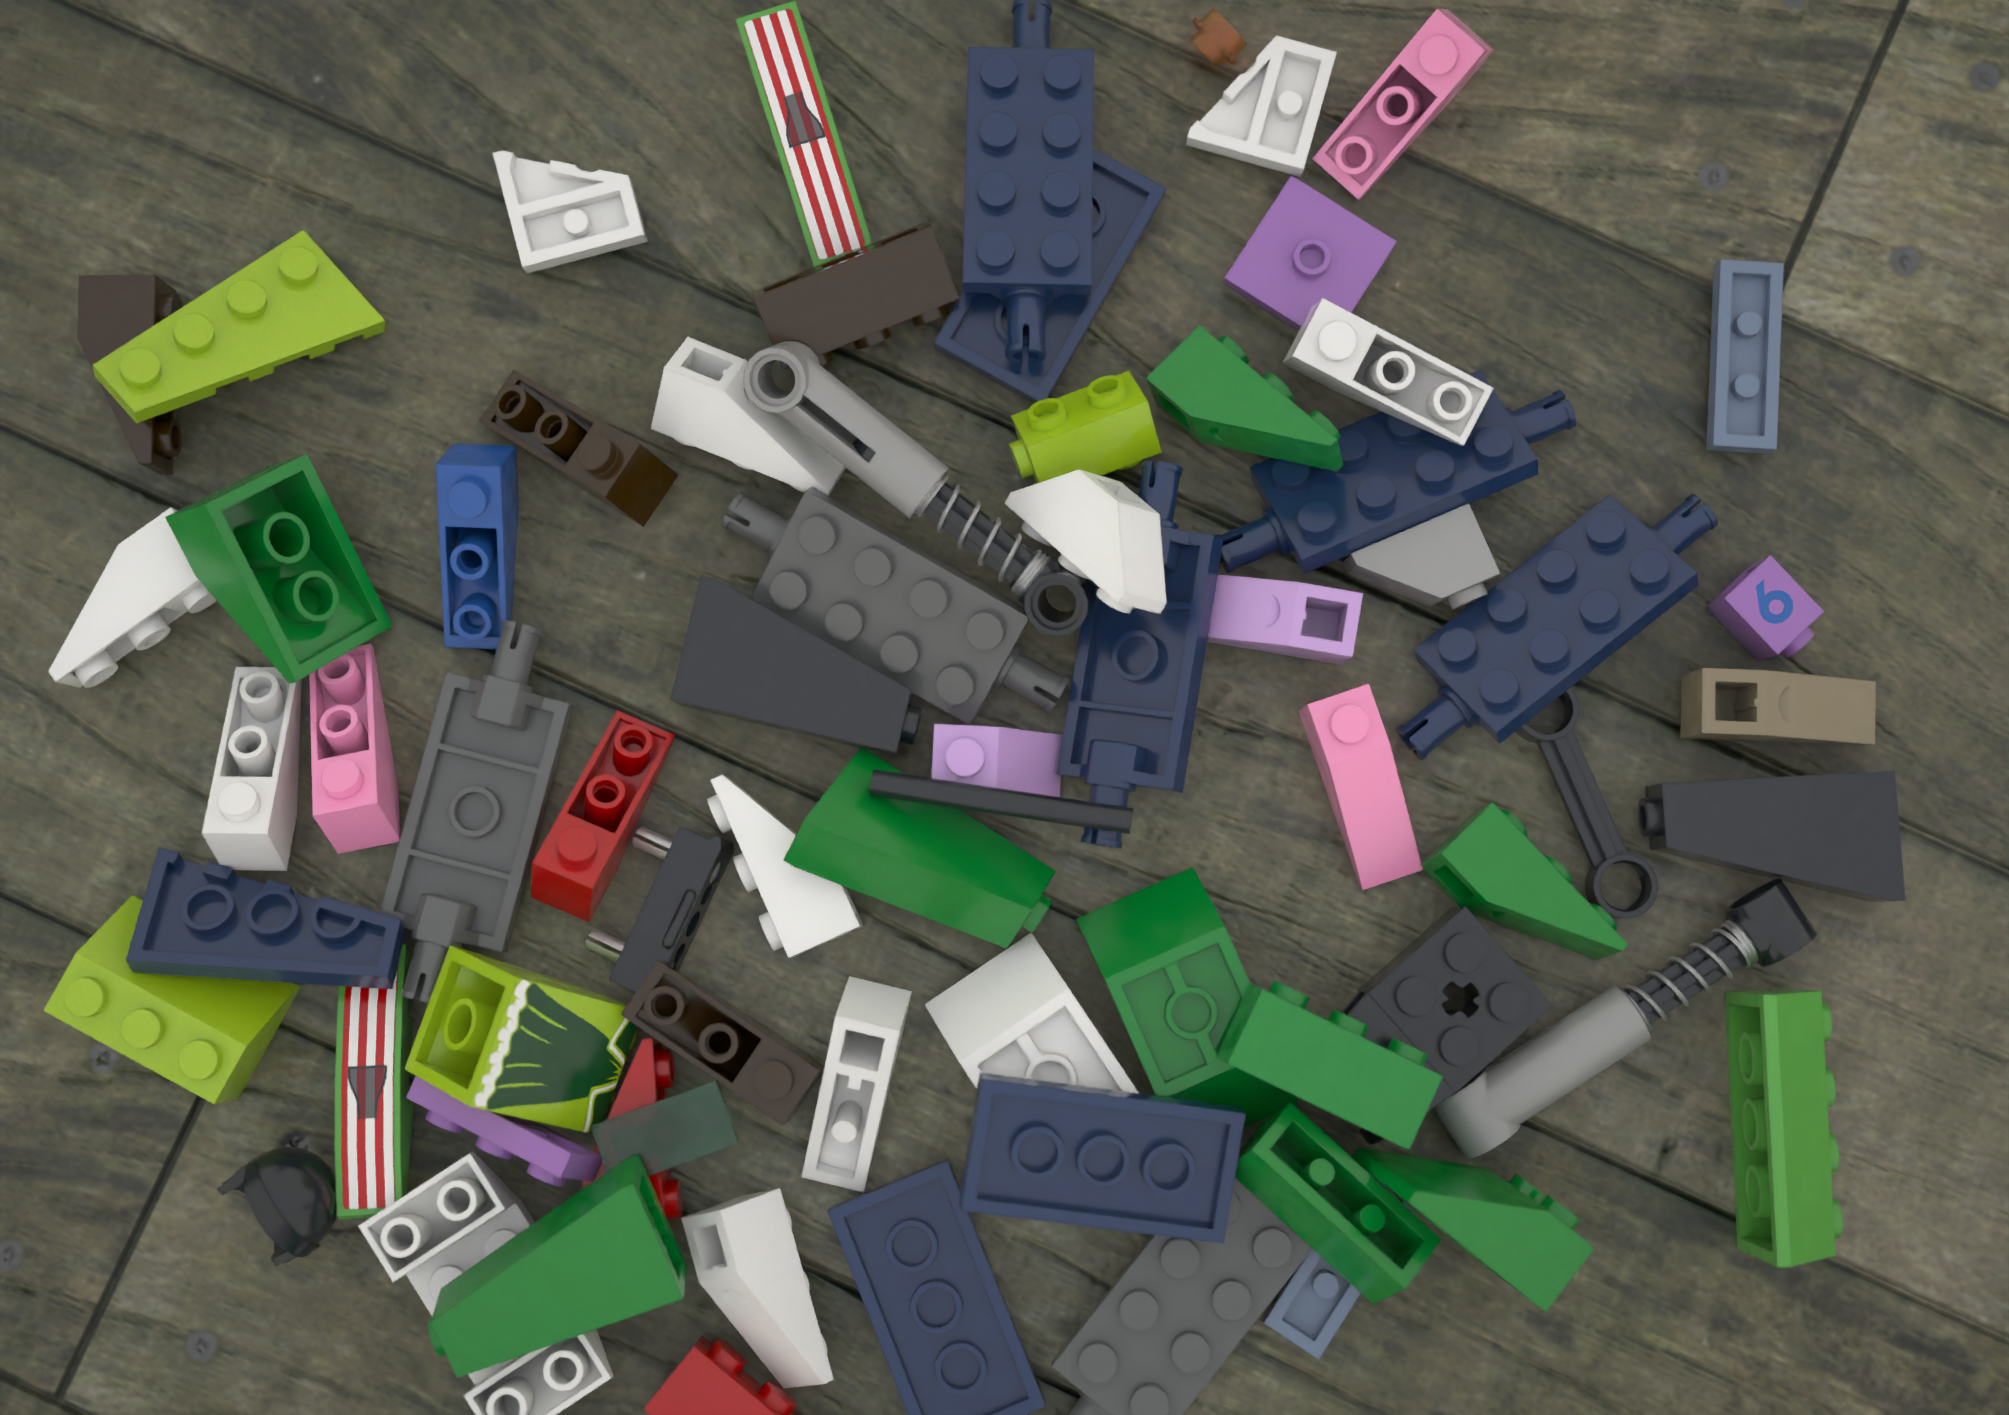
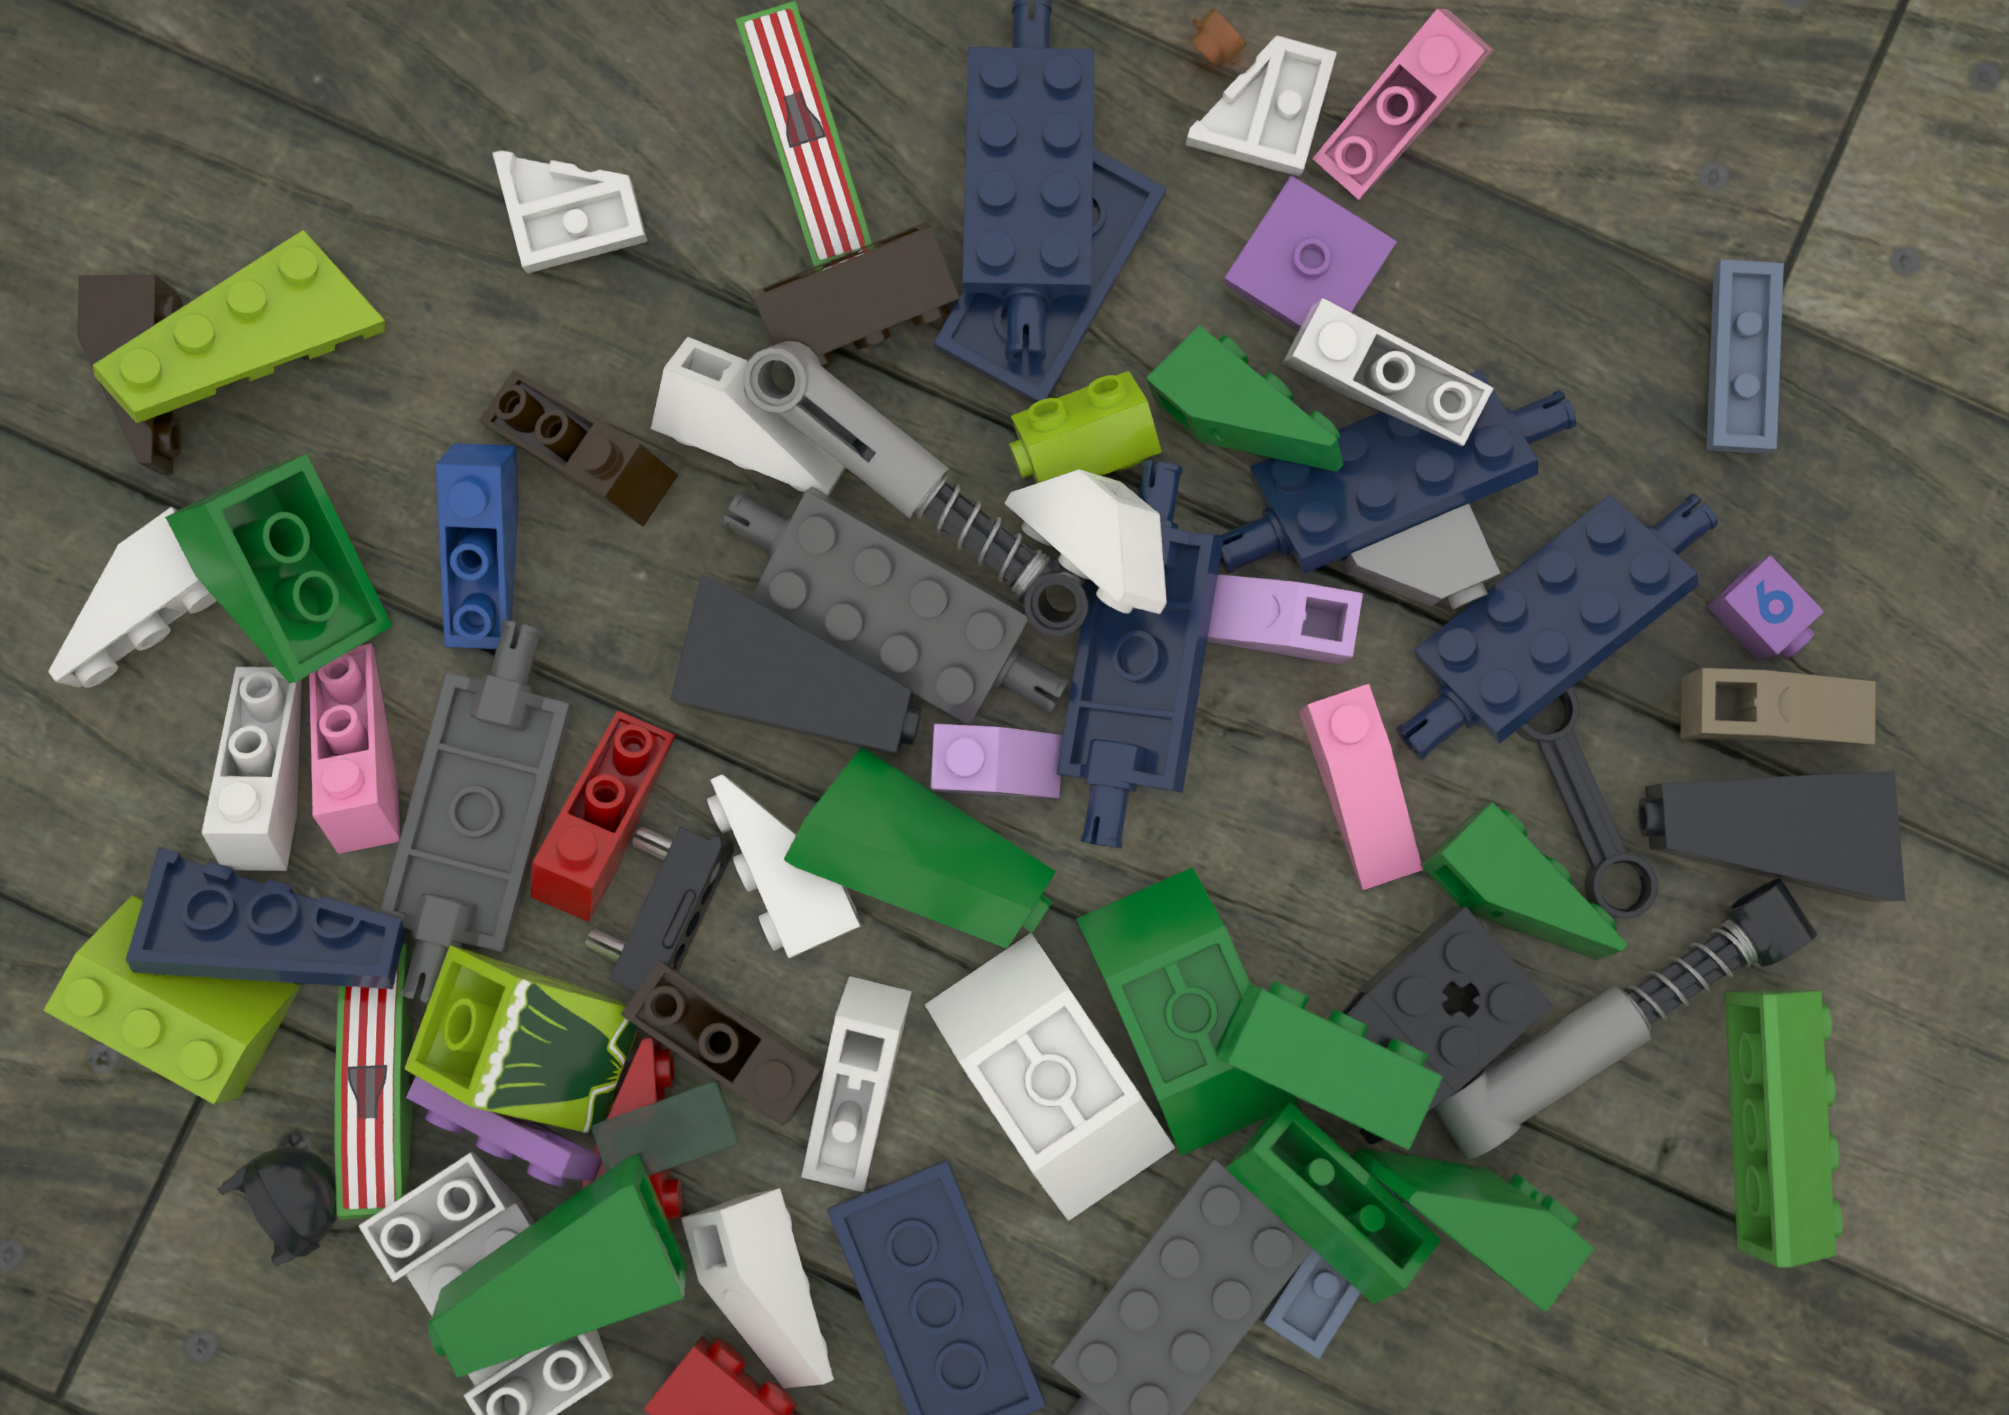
black bar [870,770,1133,834] -> none
dark blue plate [959,1073,1246,1244] -> none

